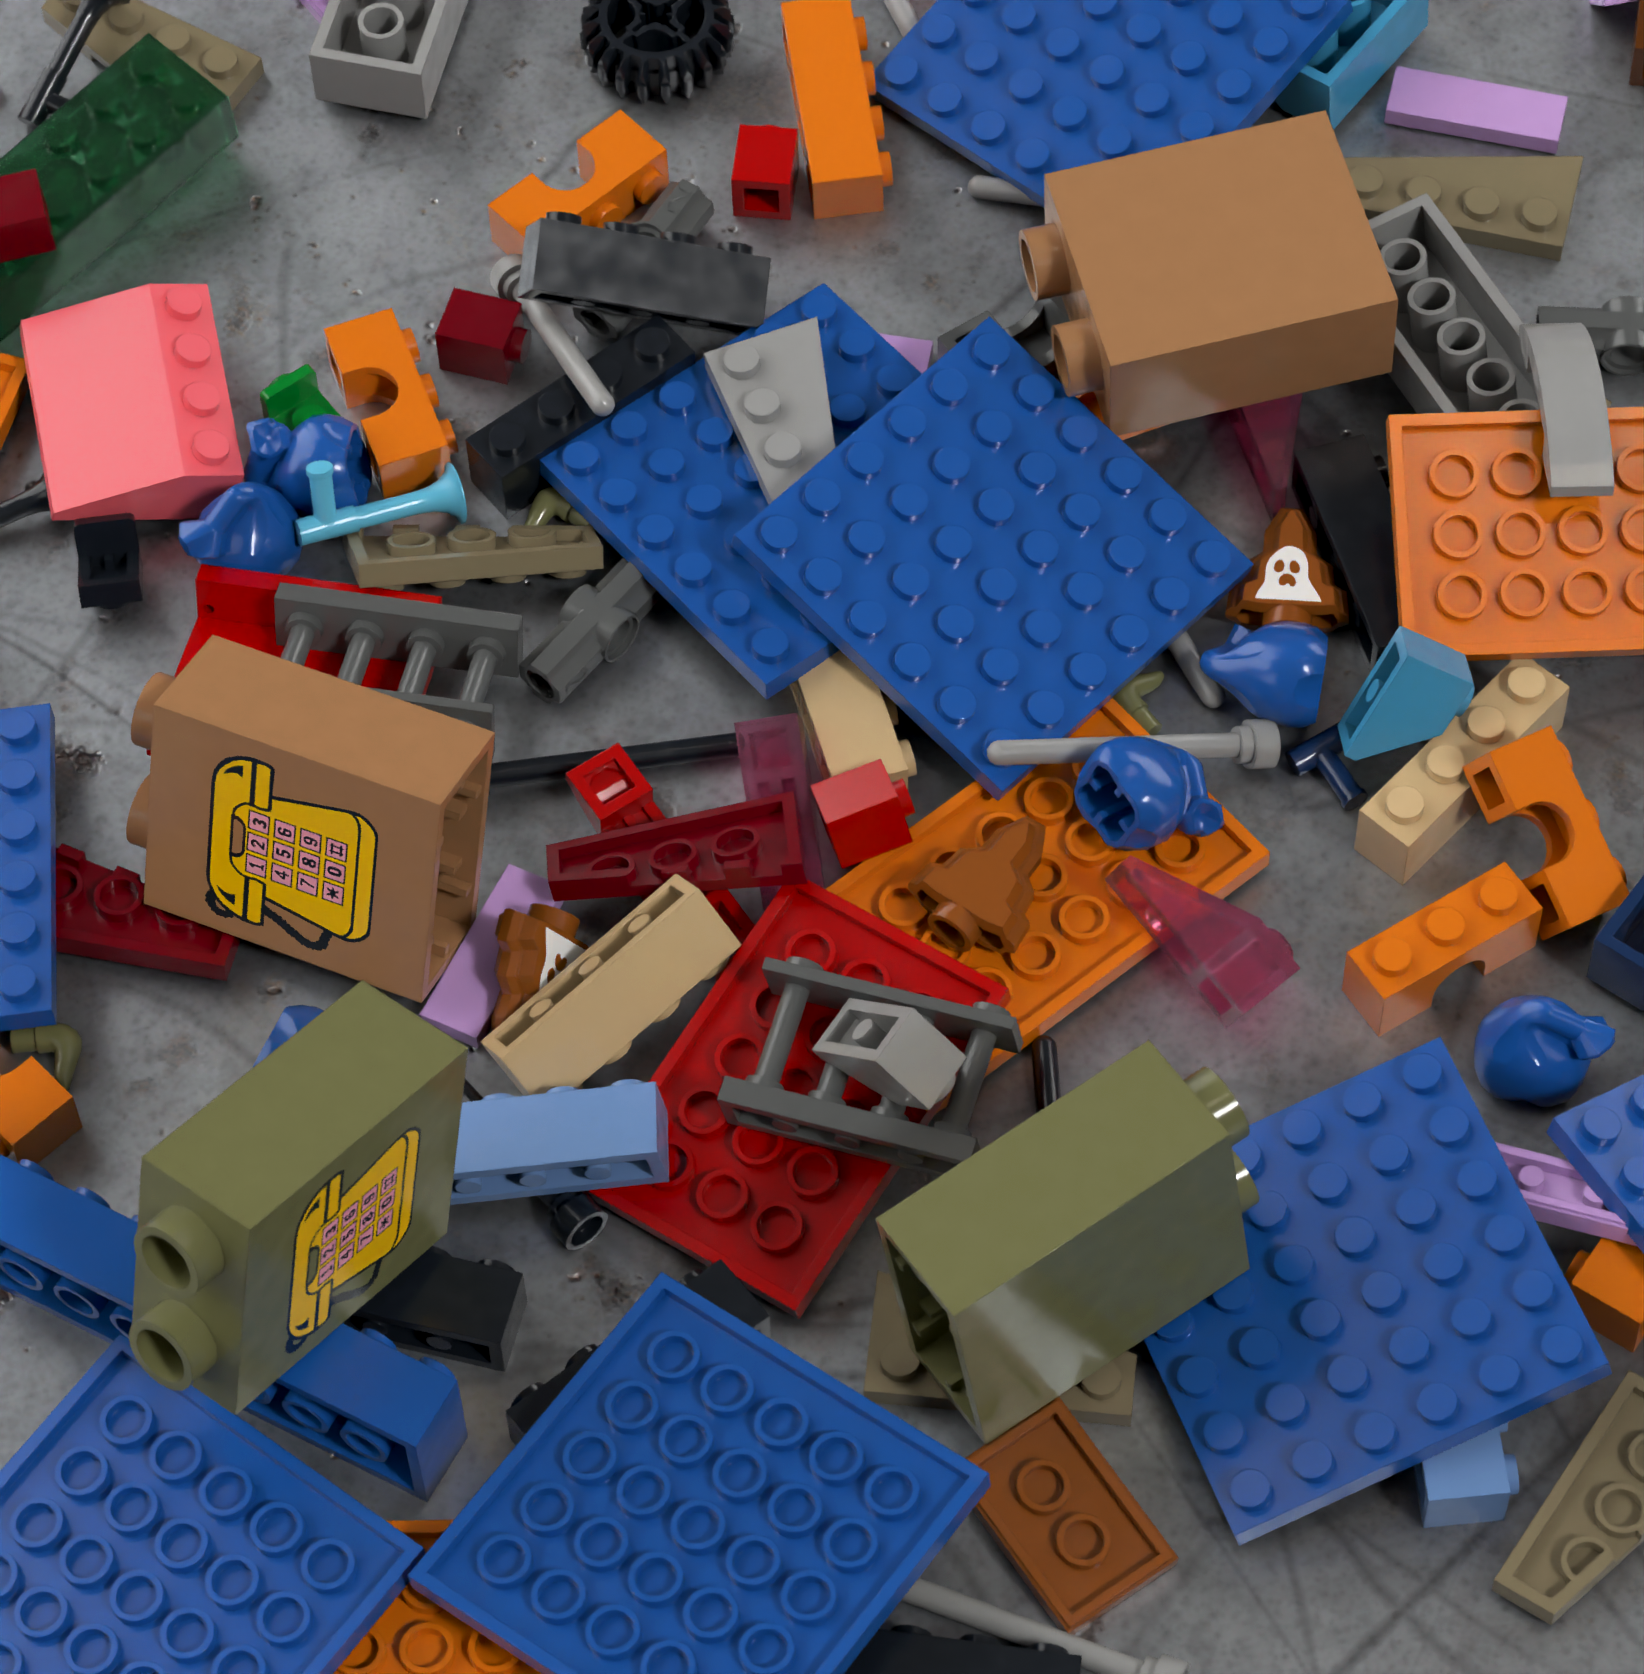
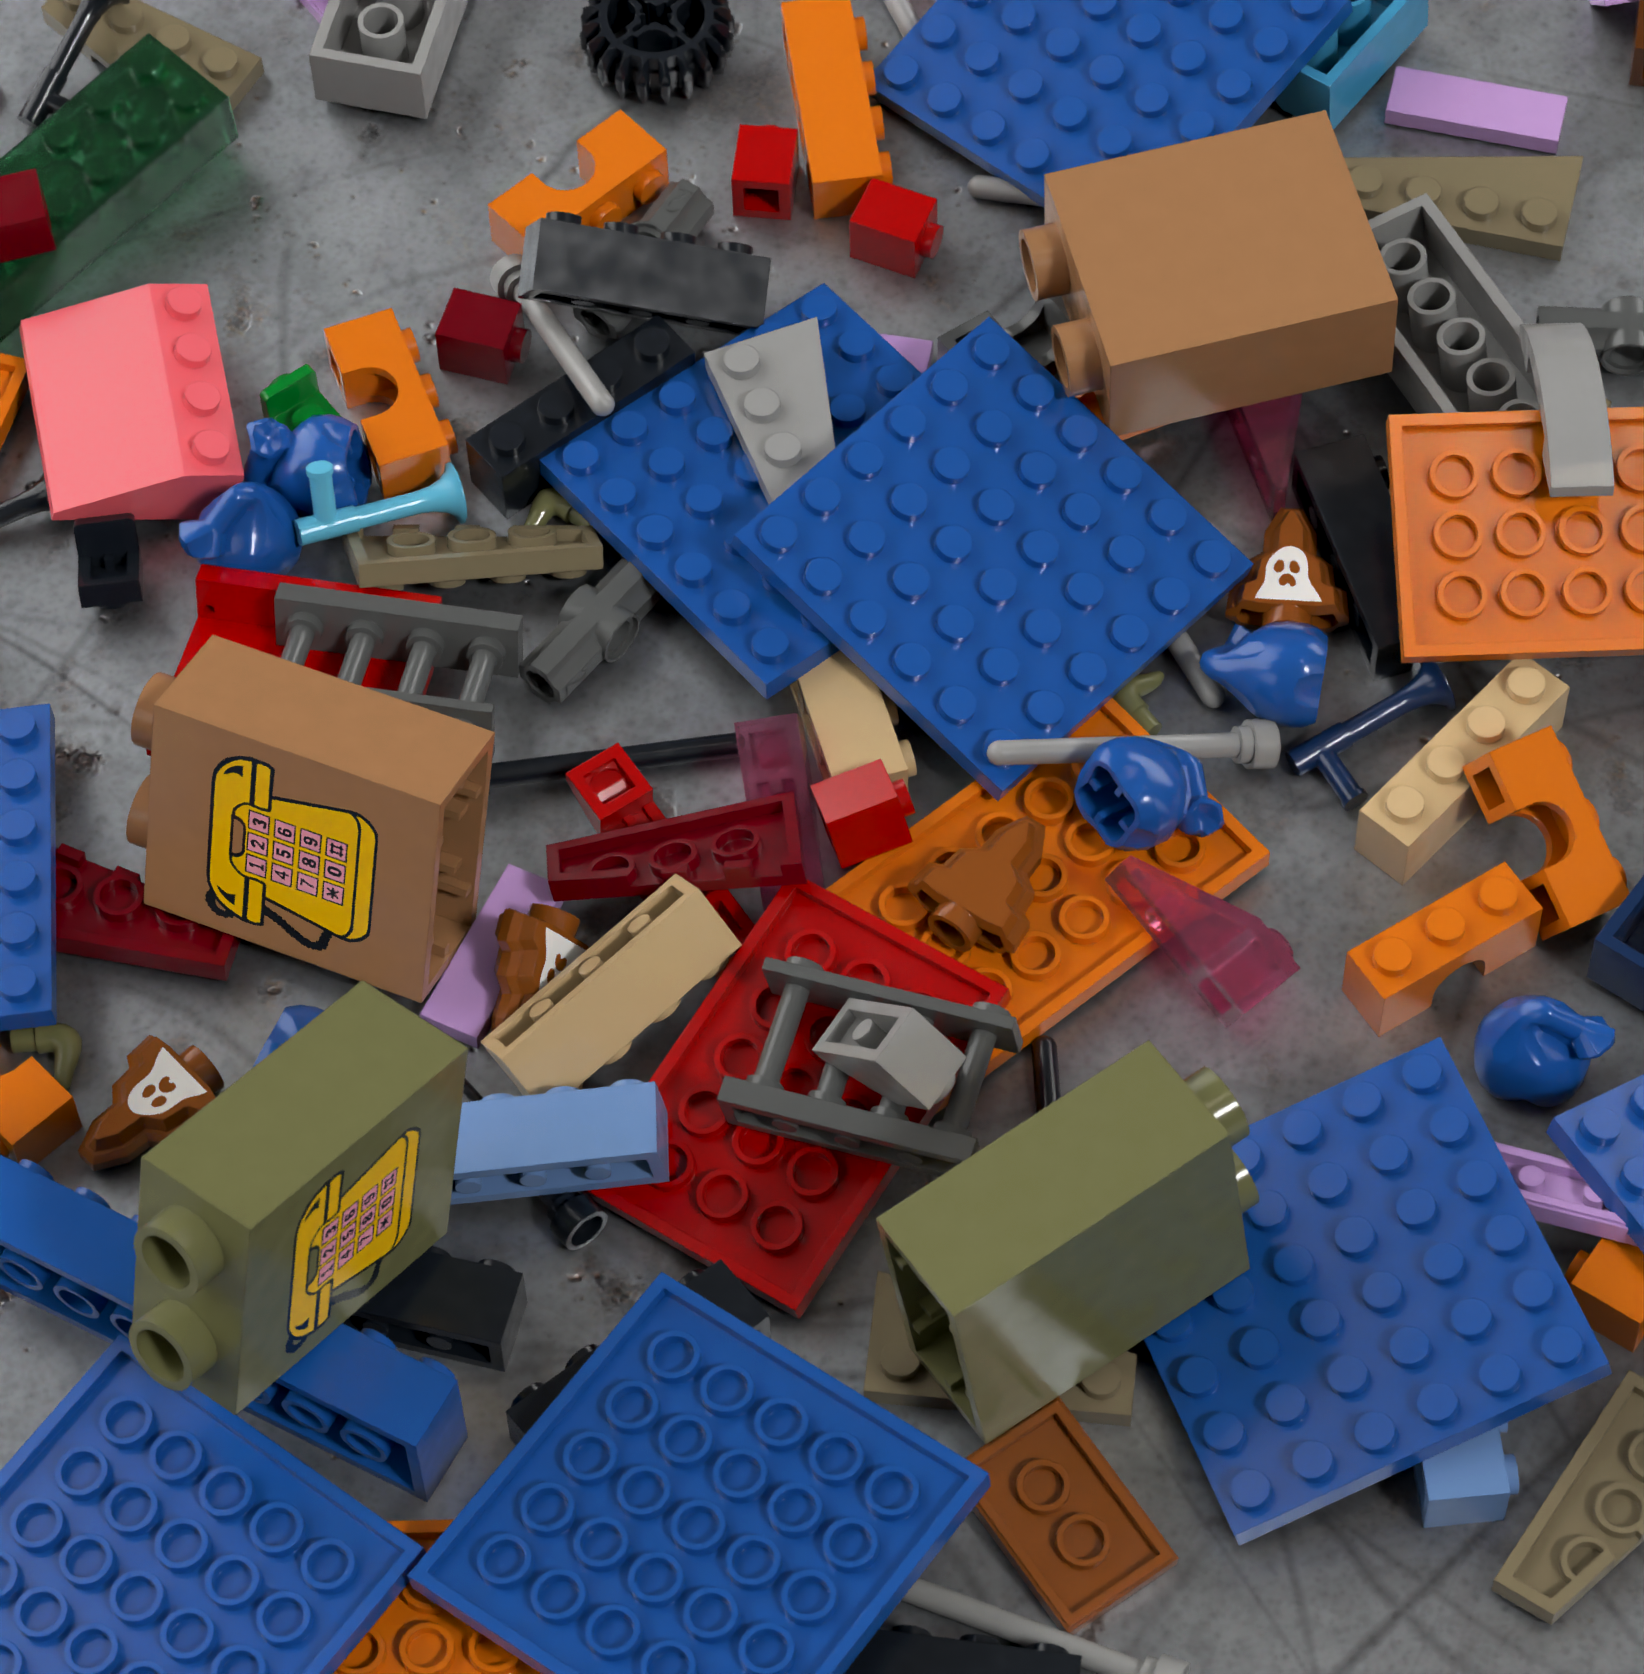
dark azure slope [1337,626,1475,761] -> none
none -> dark orange rock [78,1035,224,1171]
none -> red brick [849,178,944,278]

